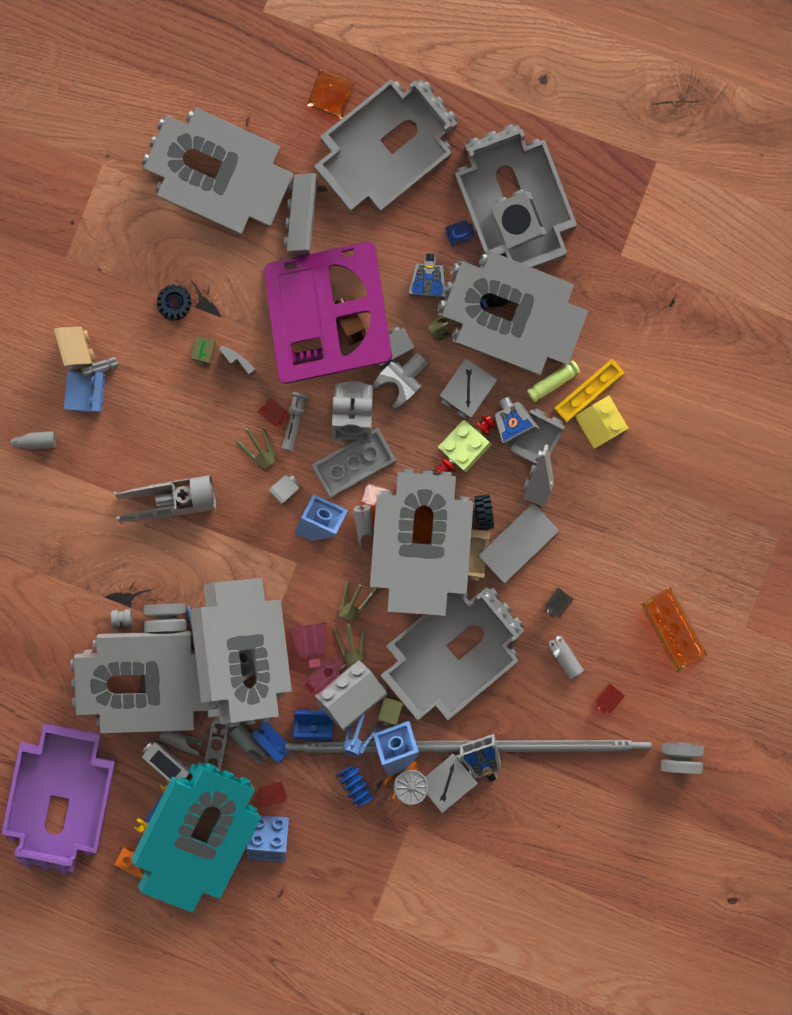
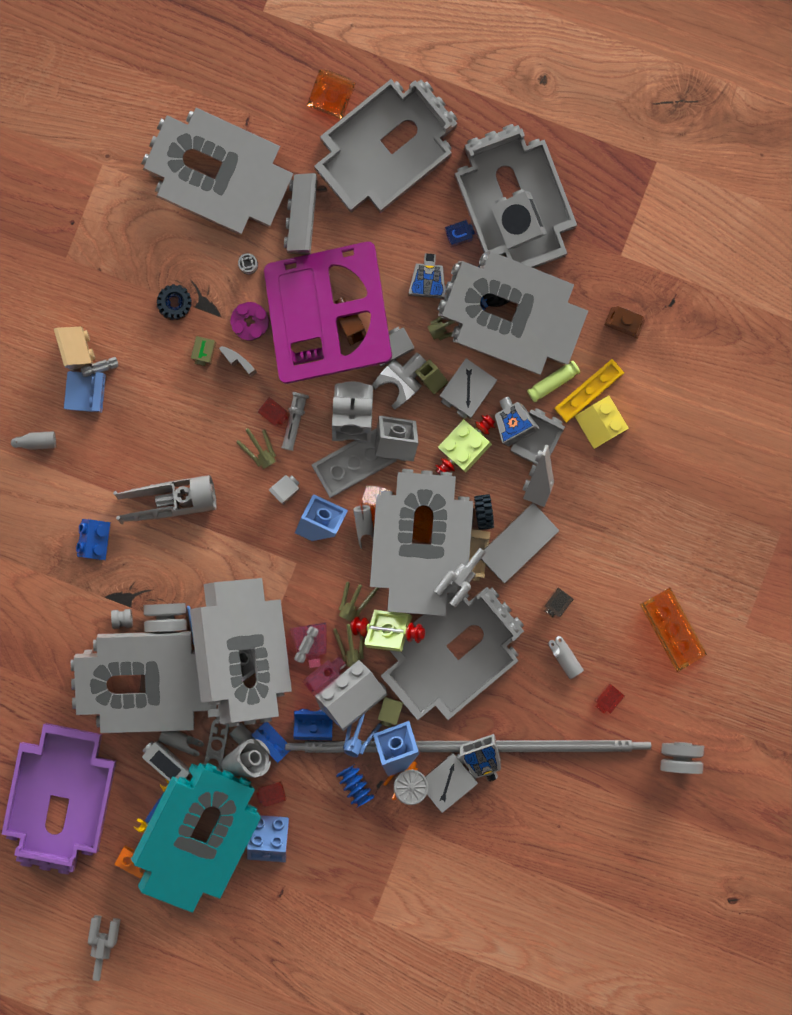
none -> blue bracket [76,519,111,560]
none -> light grey plant [88,915,121,981]
none -> light grey cone [221,739,271,778]
none -> magenta plate [230,302,269,341]
none -> light grey wheel [238,253,258,275]
none -> light grey axle [294,626,319,663]
none -> yellowish green plate [350,610,425,652]
none -> light grey slope [375,415,418,461]
none -> olive brick [415,359,448,394]
none -> light grey plant [434,548,486,608]
none -> reddish brown torso [604,306,645,339]

